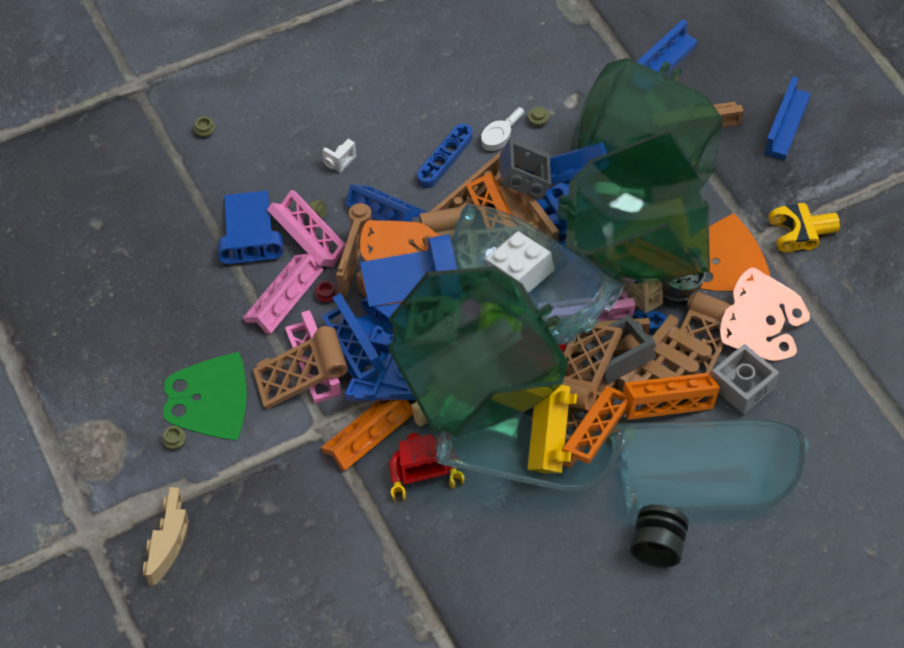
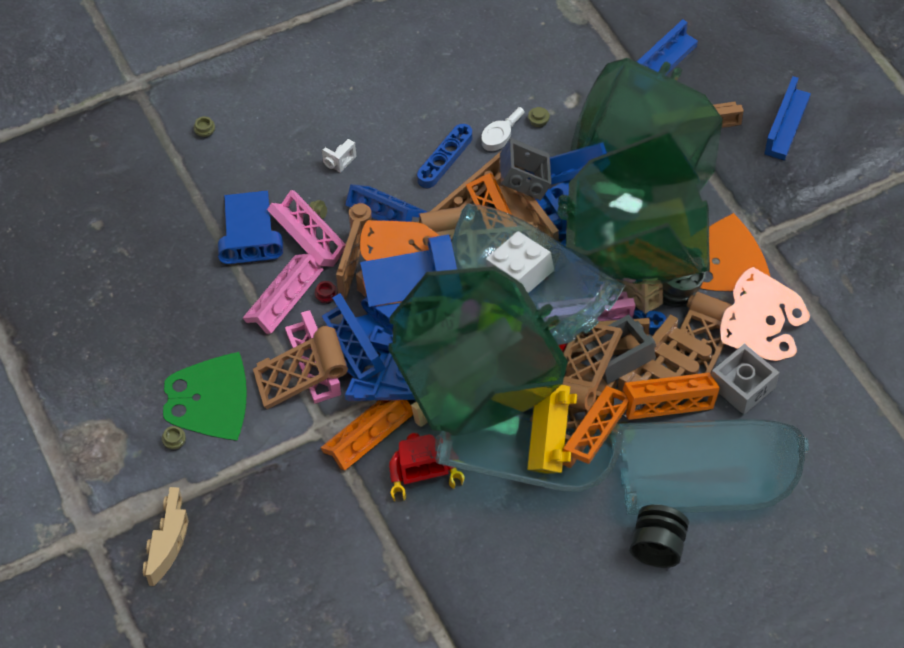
yellow connector [768,203,840,252] -> none

